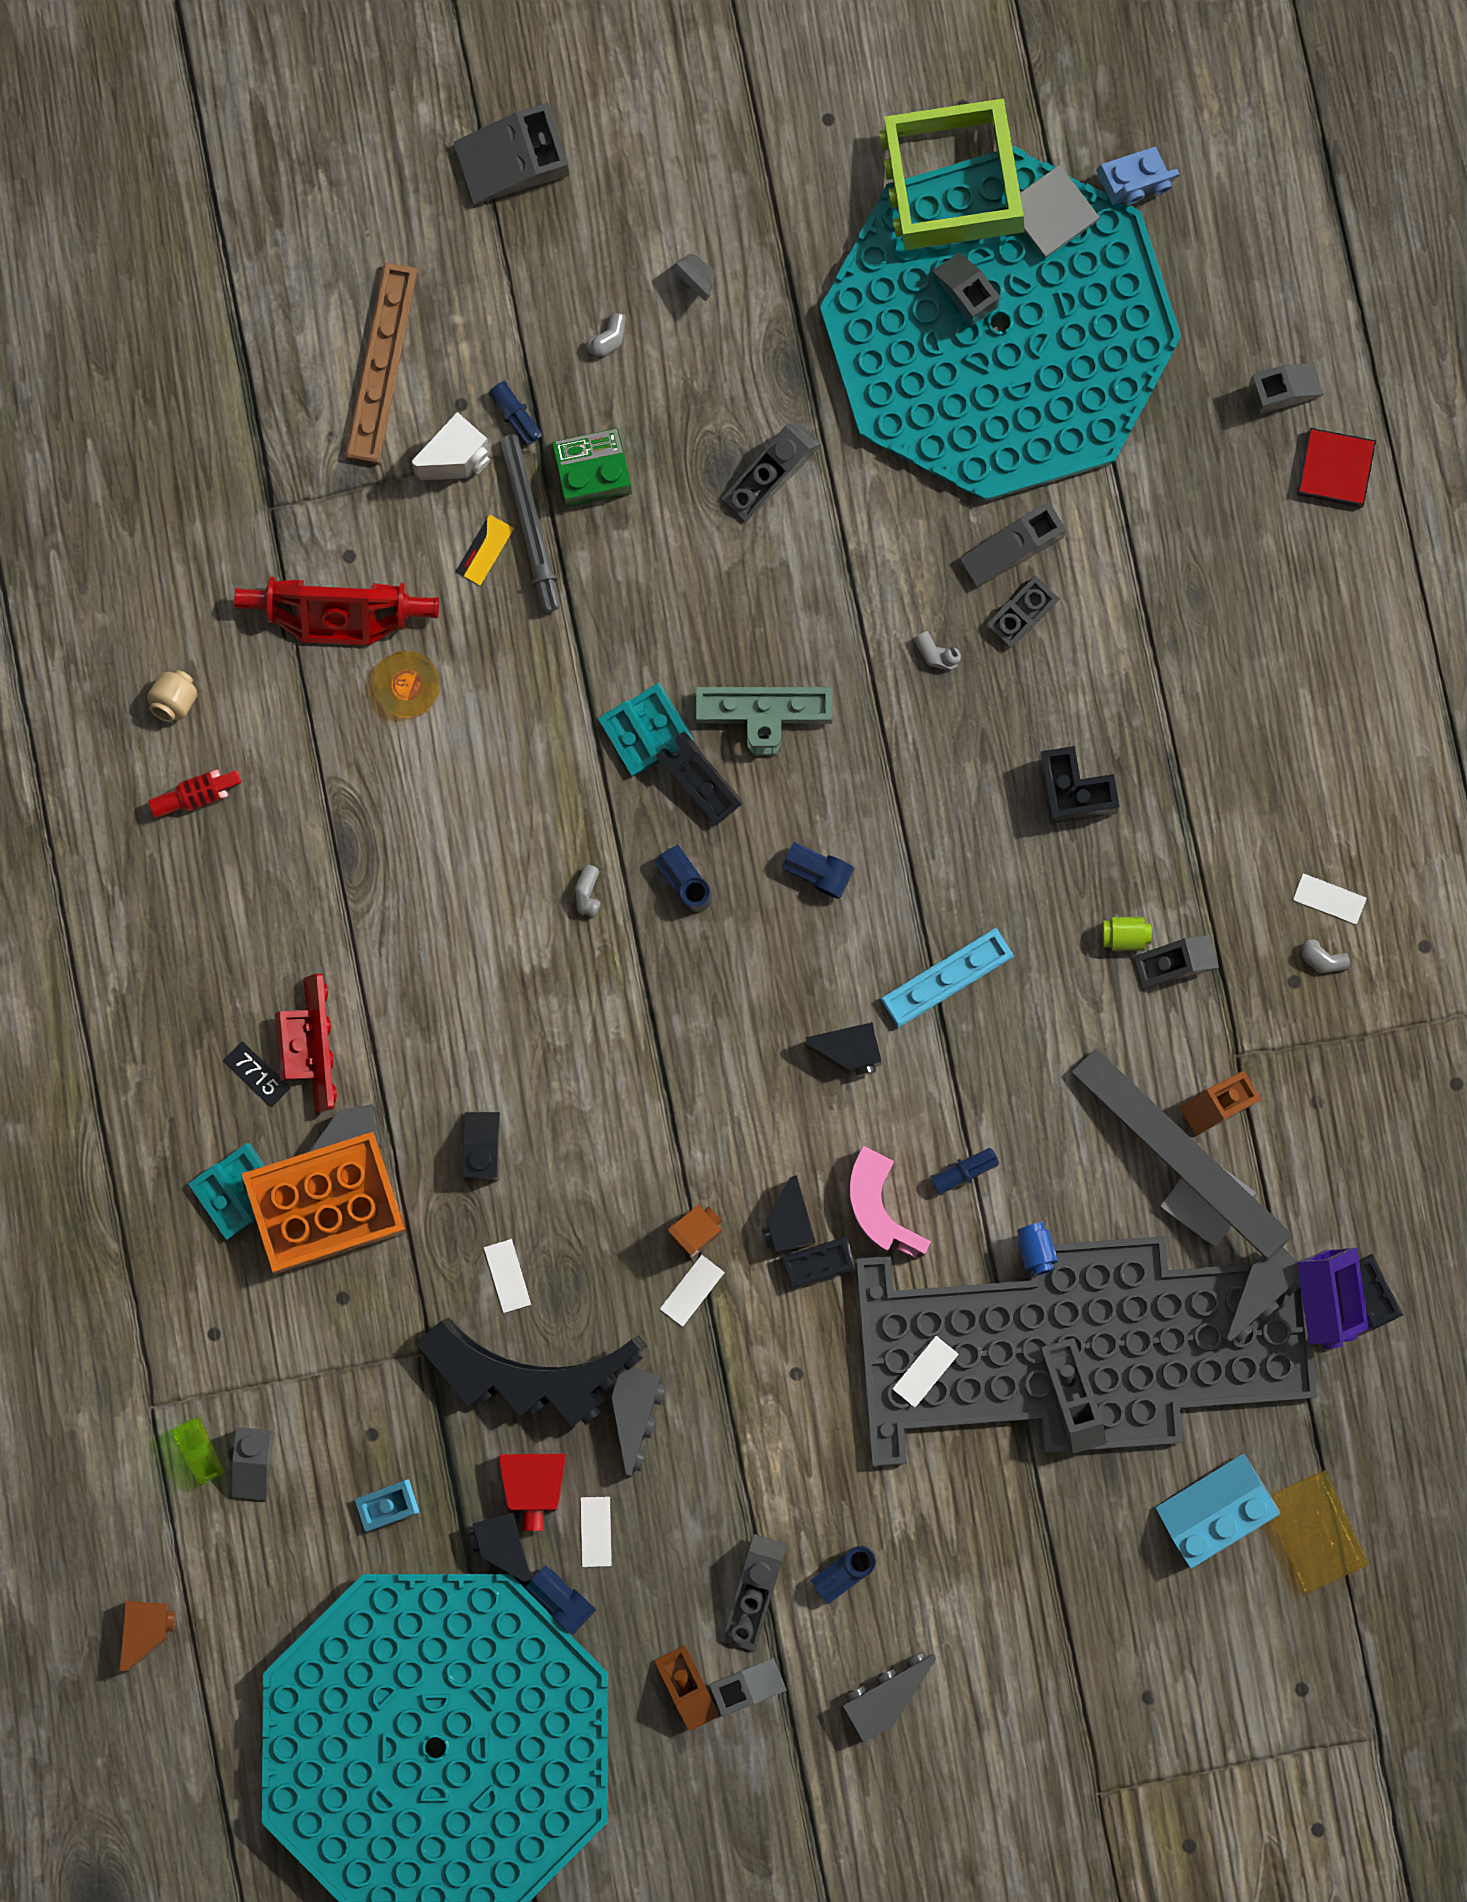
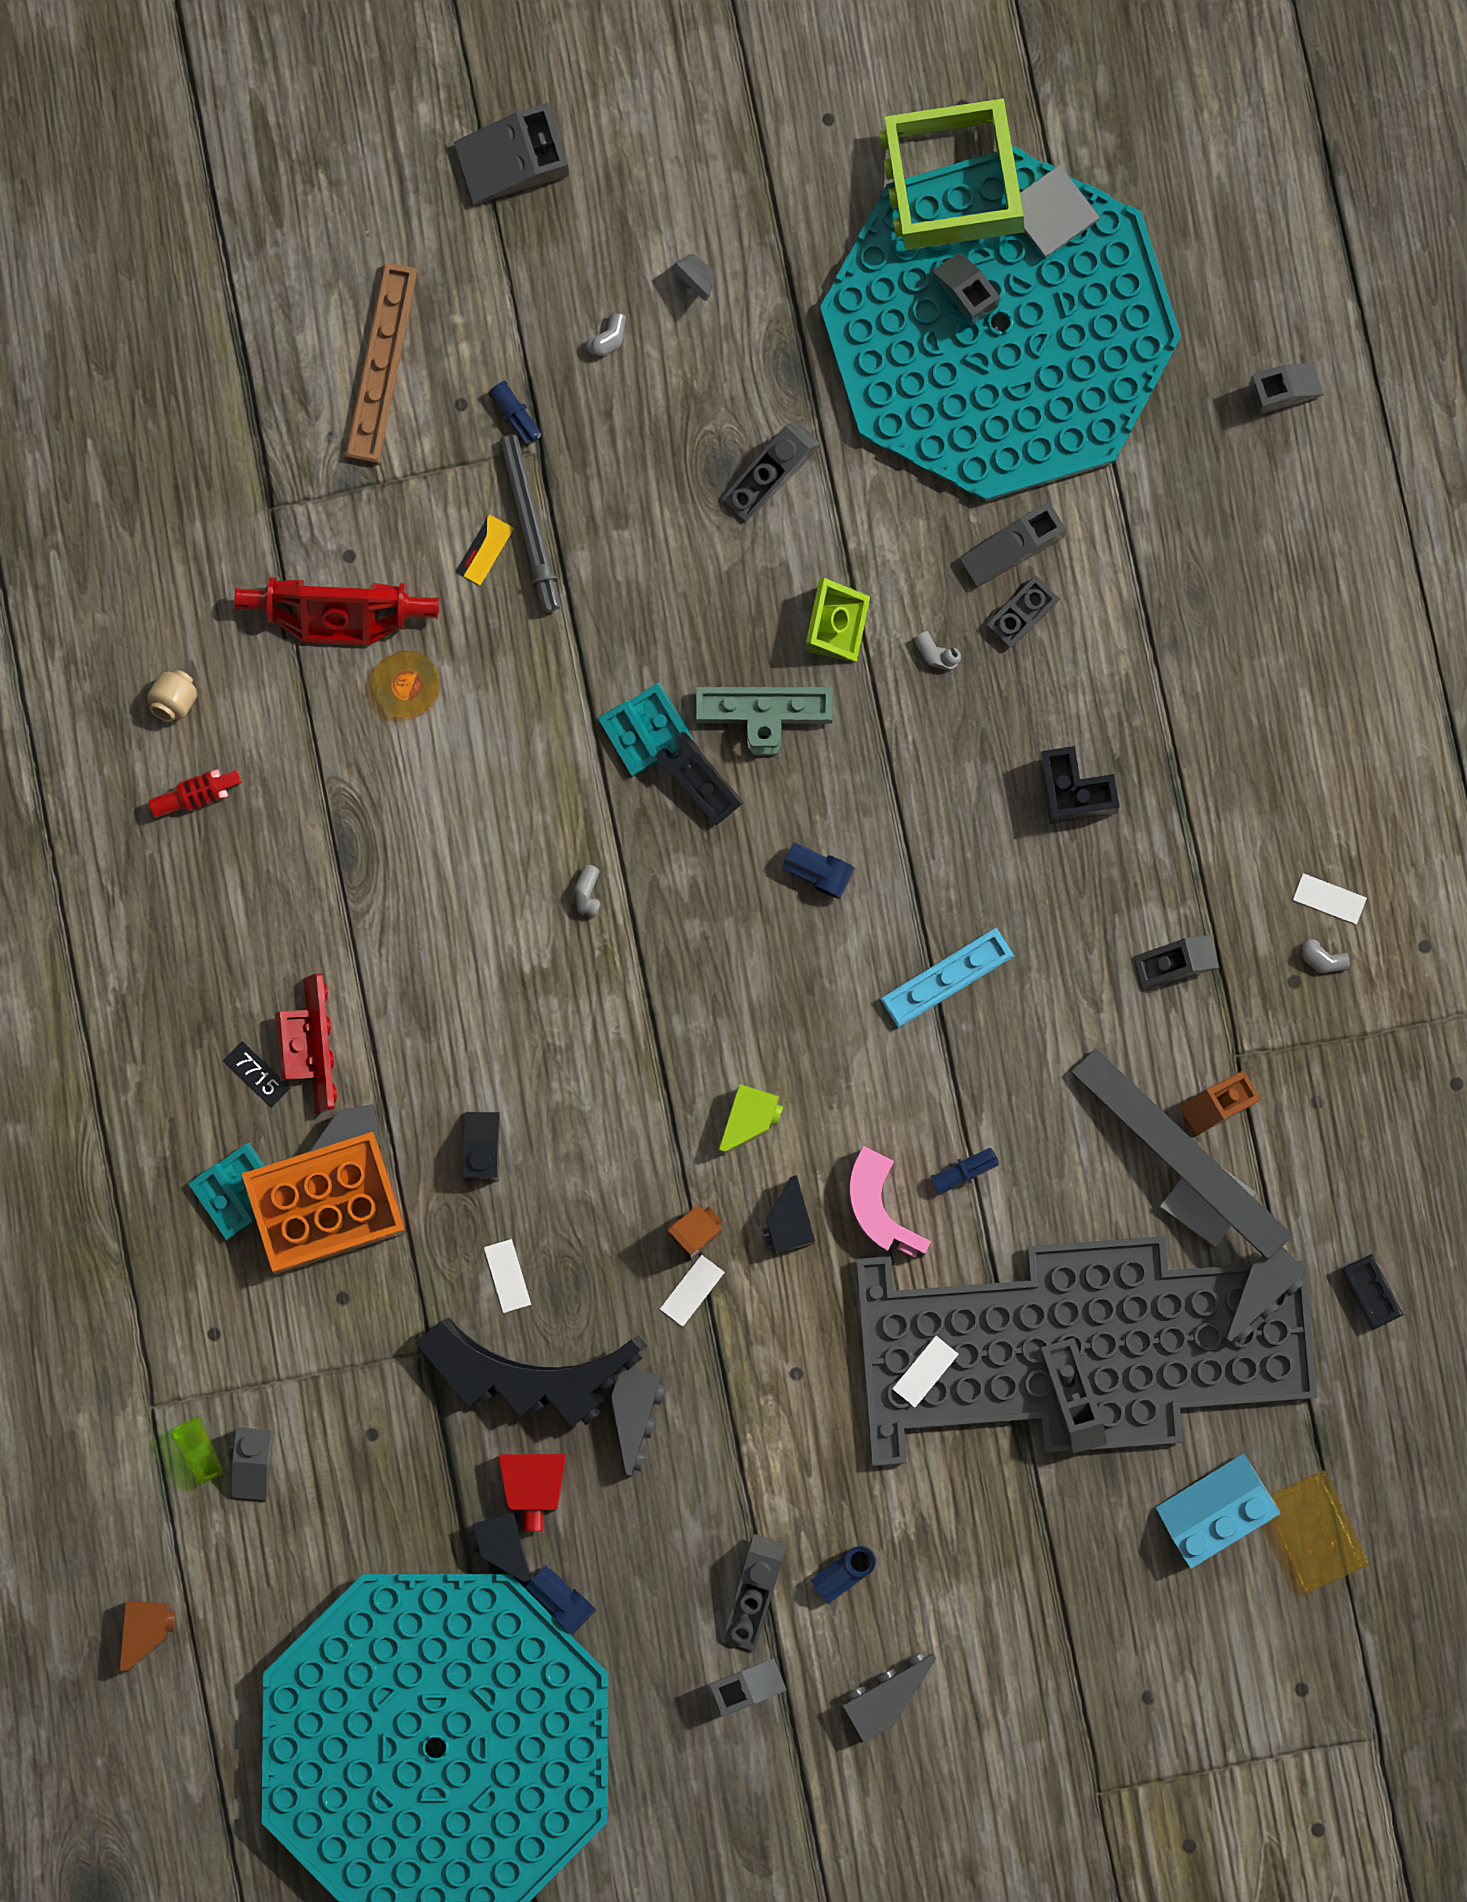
medium azure slope [355,1479,420,1532] -> none
white slope [412,412,491,481] -> none
green slope [552,428,632,508] -> none
white sticker [581,1497,612,1567] -> none
dark blue piece [654,845,712,913] -> none
dark orange slope [654,1645,720,1731] -> none
black plate [780,1236,856,1290] -> none
black slope [805,1022,882,1077] -> none
blue brick [1016,1222,1058,1276] -> none
medium blue bracket [1096,146,1180,205] -> none
lime brick [1103,917,1152,951] -> none
red tile [1297,428,1376,508] -> none
dark purple window [1297,1248,1369,1349] -> none
none -> lime slope [719,1084,783,1154]
none -> lime slope [805,578,870,662]

